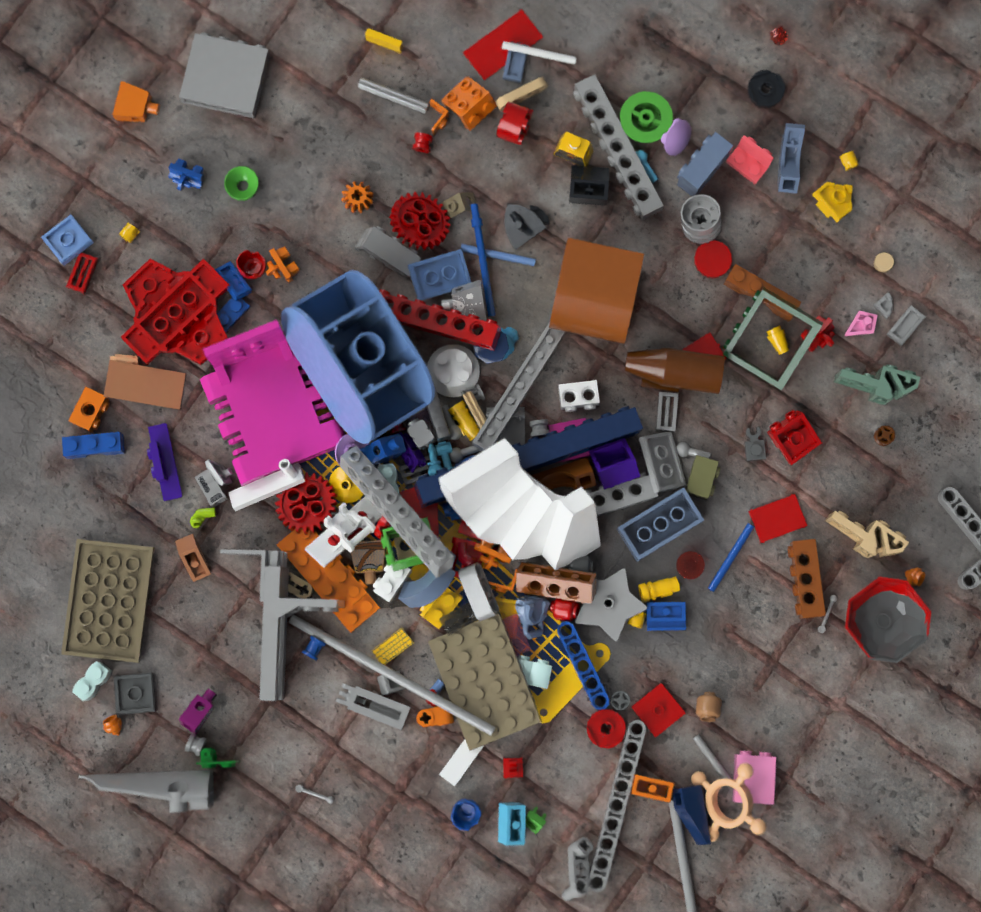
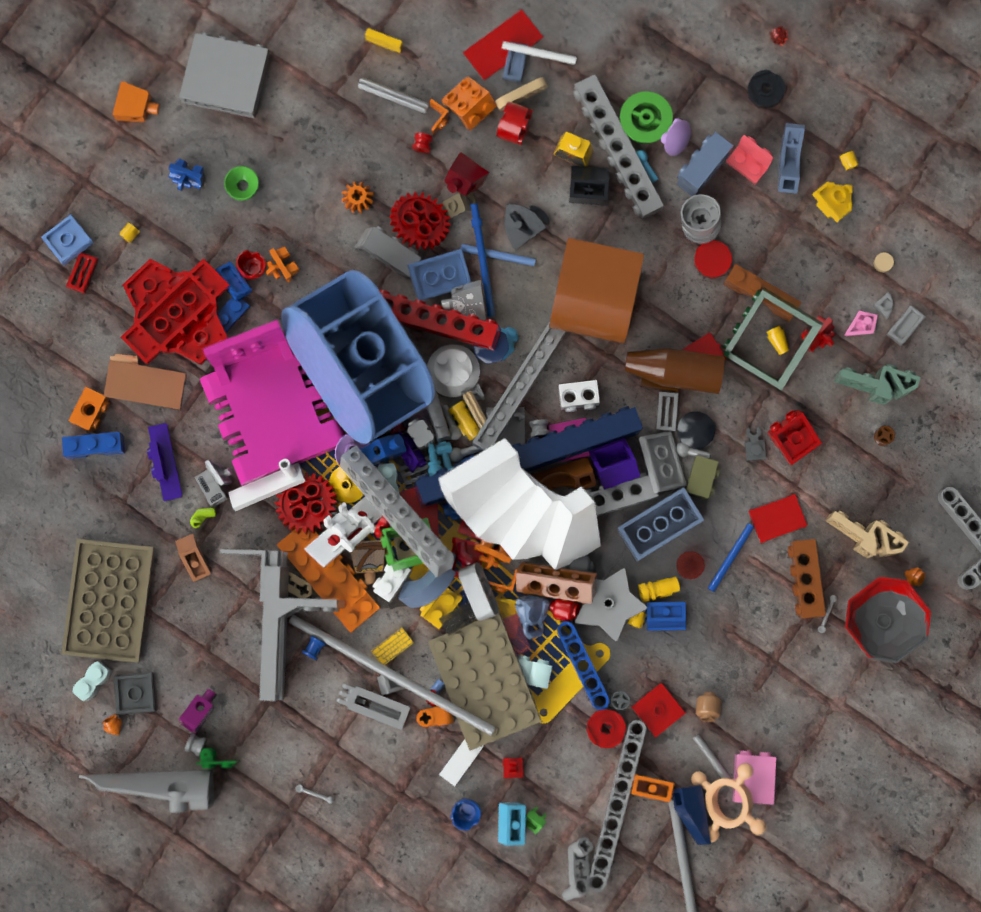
none -> dark red torso [444,152,489,196]
none -> black dish [677,411,715,449]

